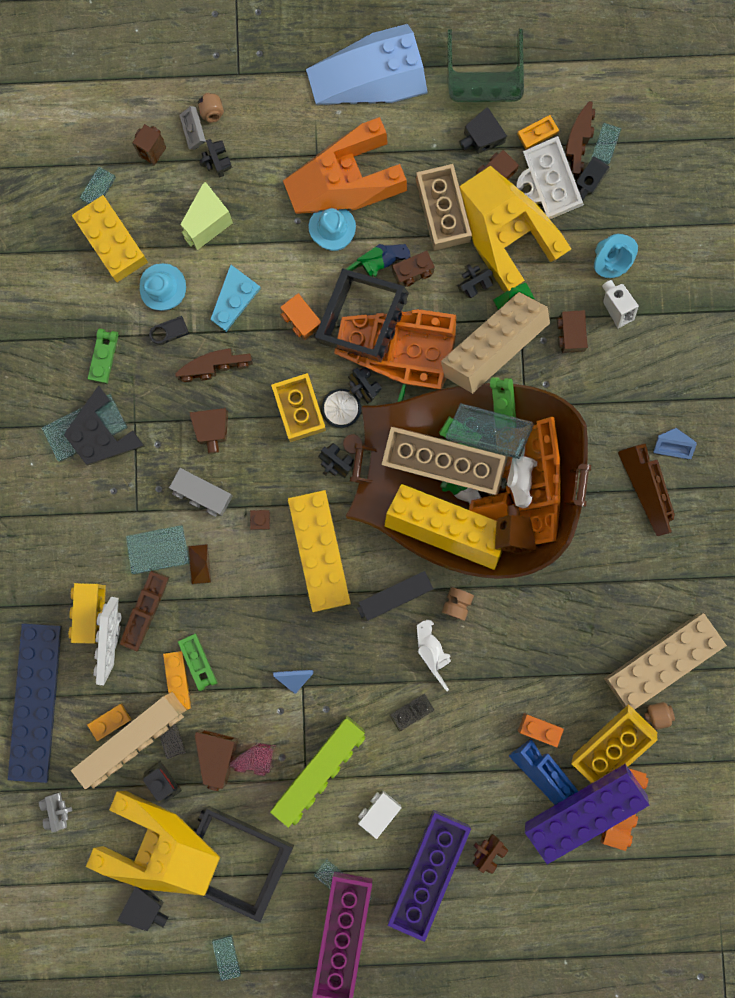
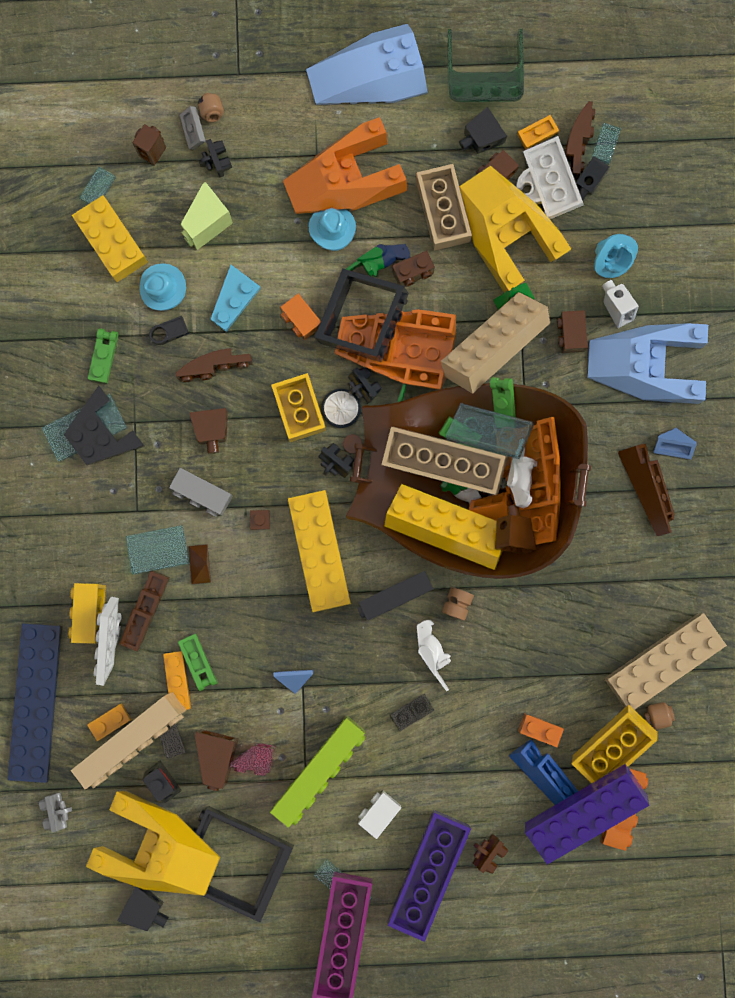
clear light blue tile [212,935,241,981] -> none
black hips [457,264,493,298] -> none
none -> light blue wedge [587,323,708,404]

